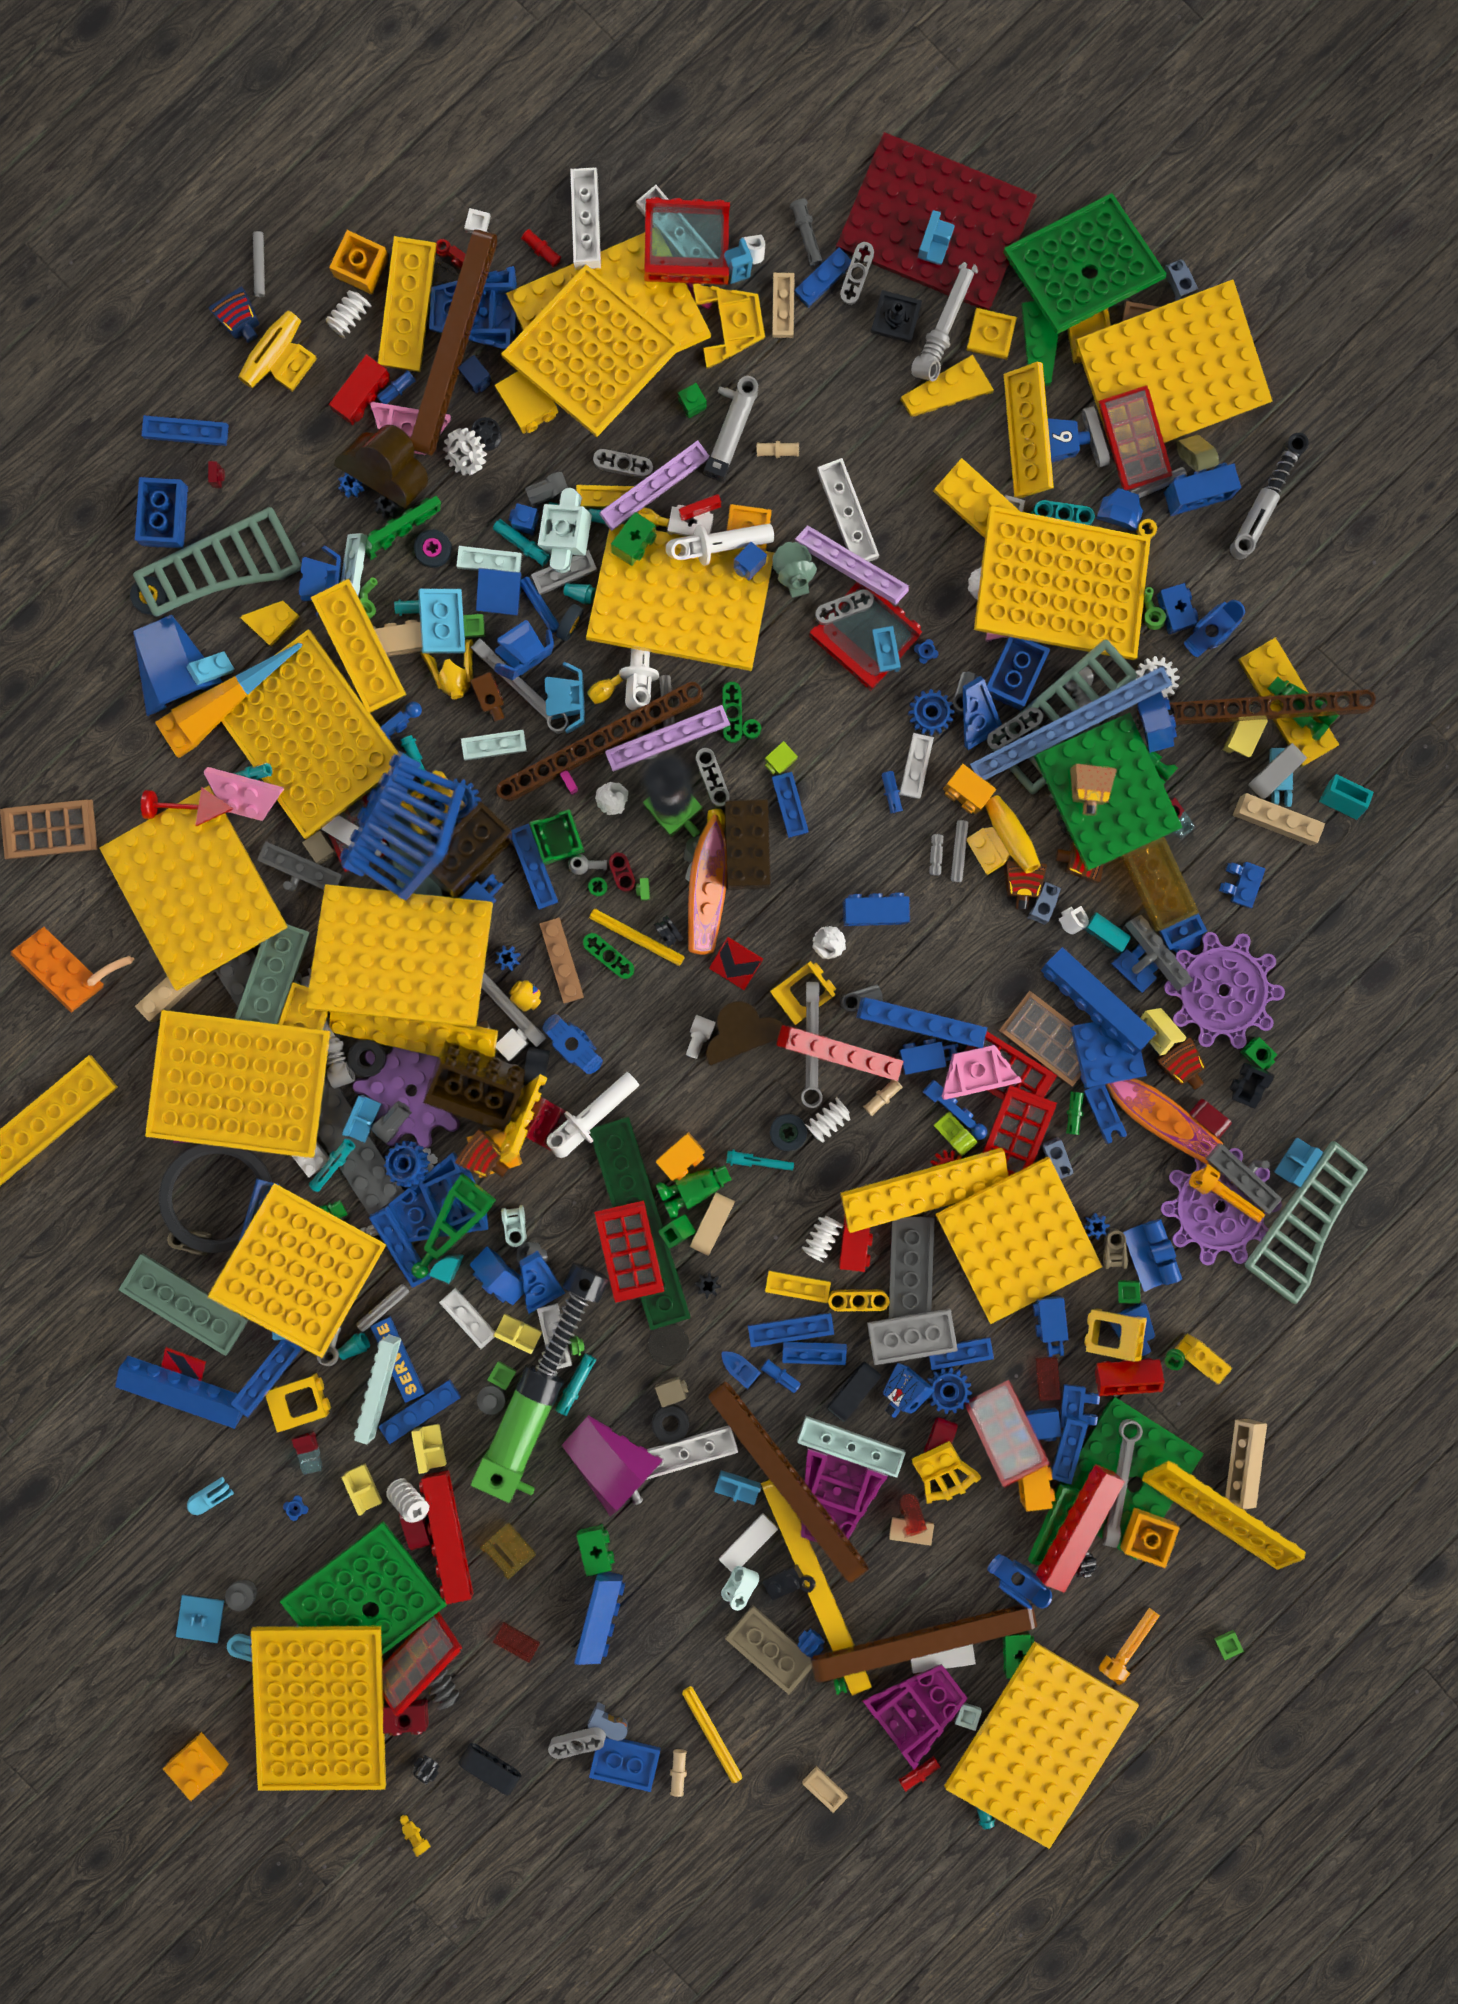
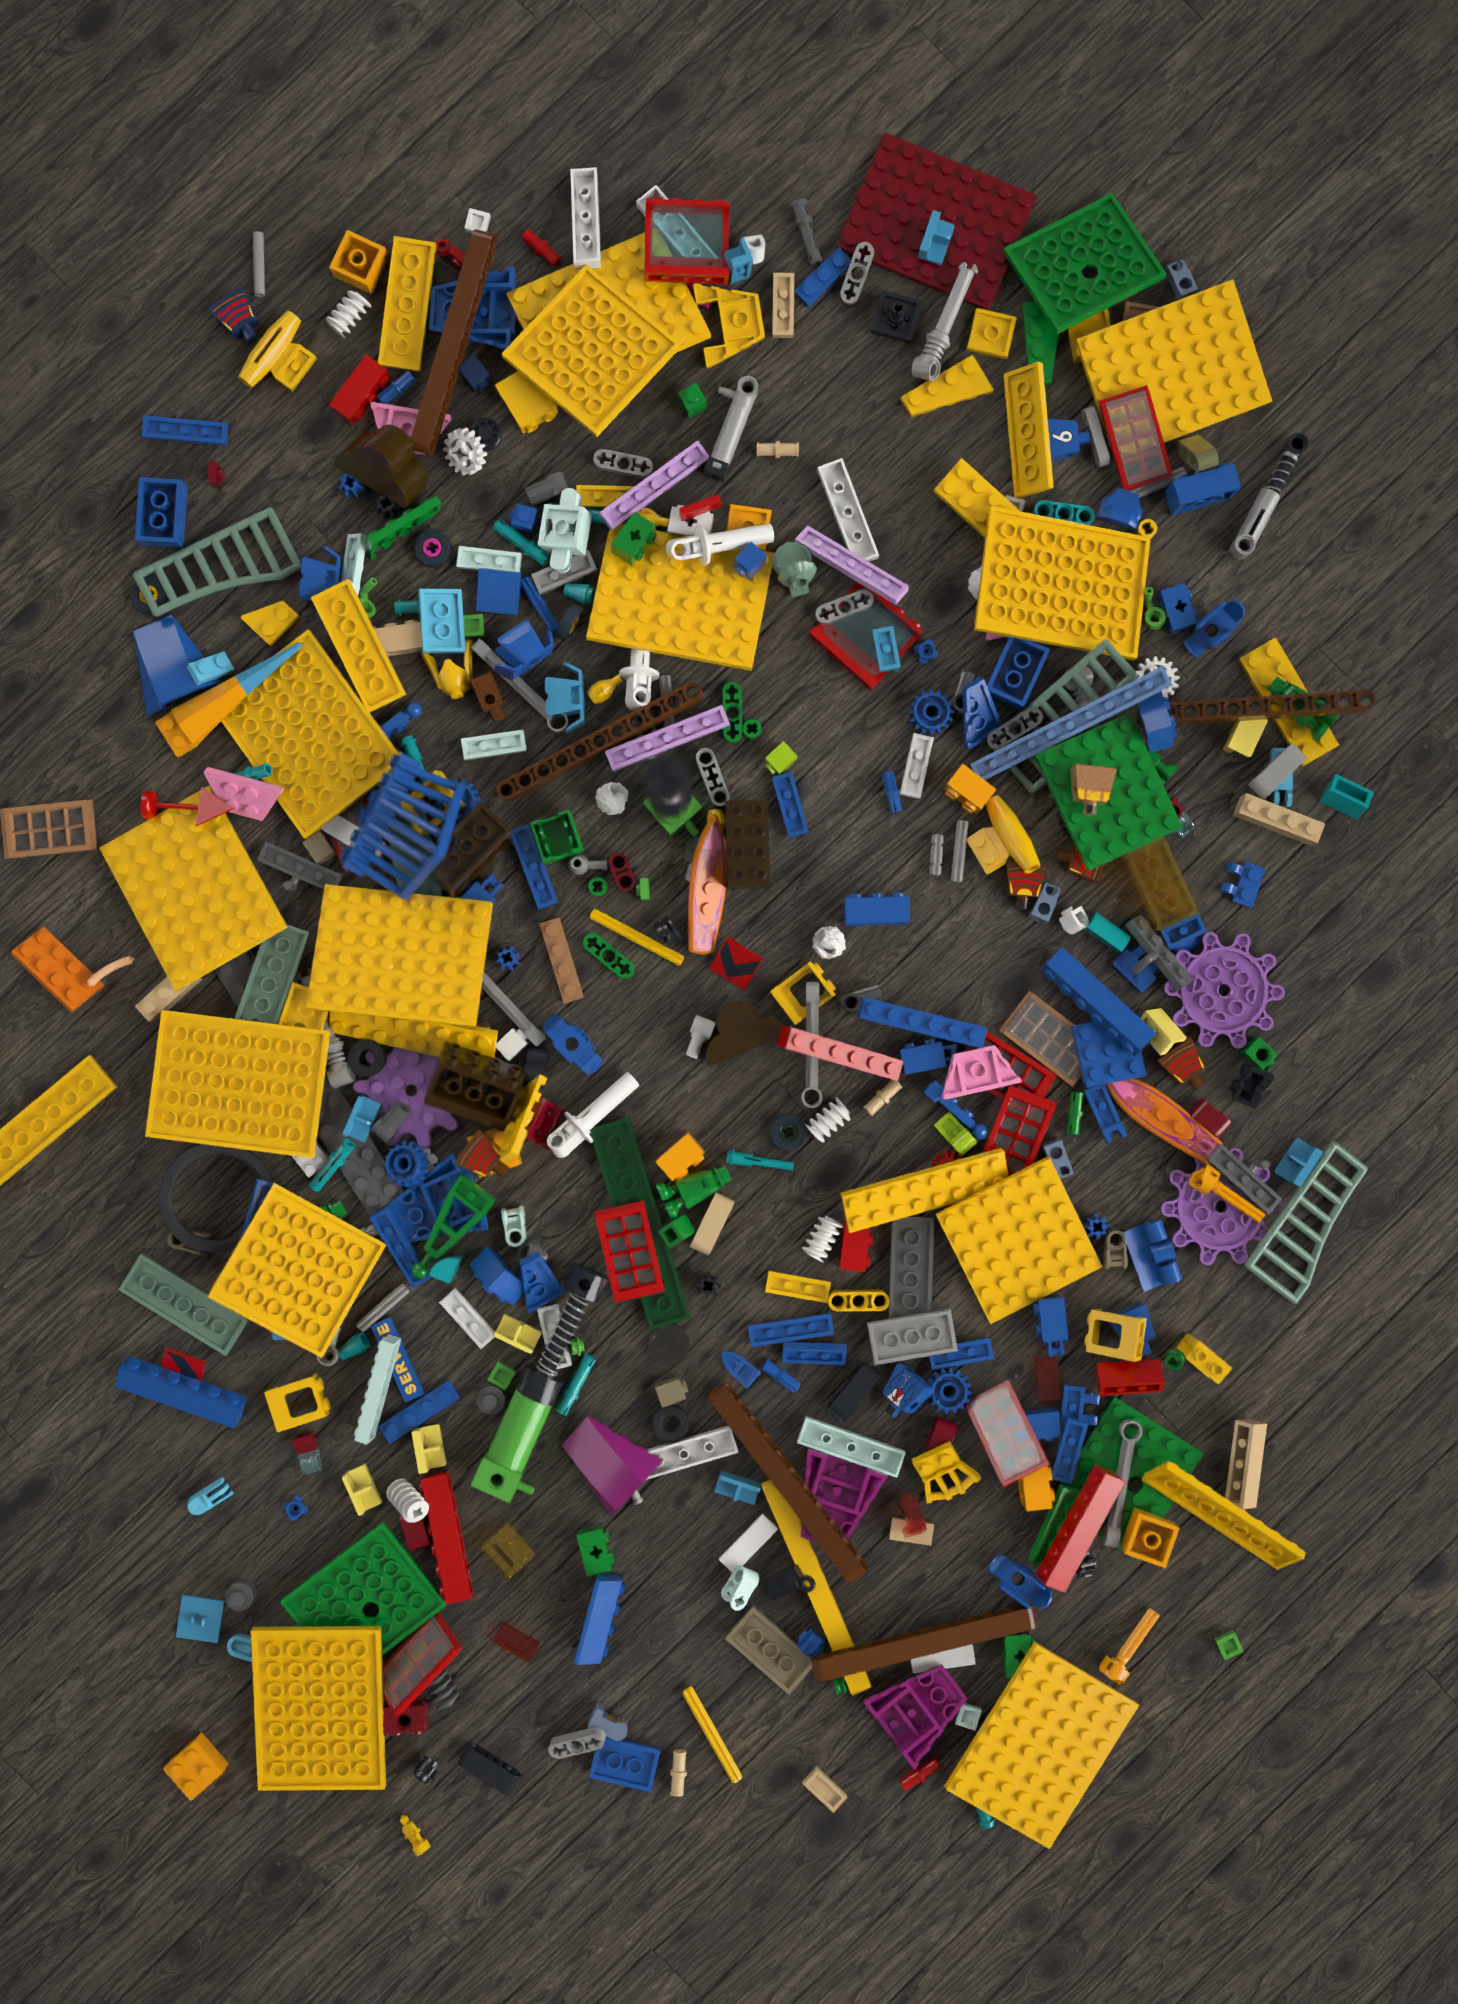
blue plate [230,1340,302,1418] -> none
yellow head [509,980,541,1011] -> none
dark pink tile [560,771,578,794] -> none
green plate [1118,1280,1141,1303] -> none

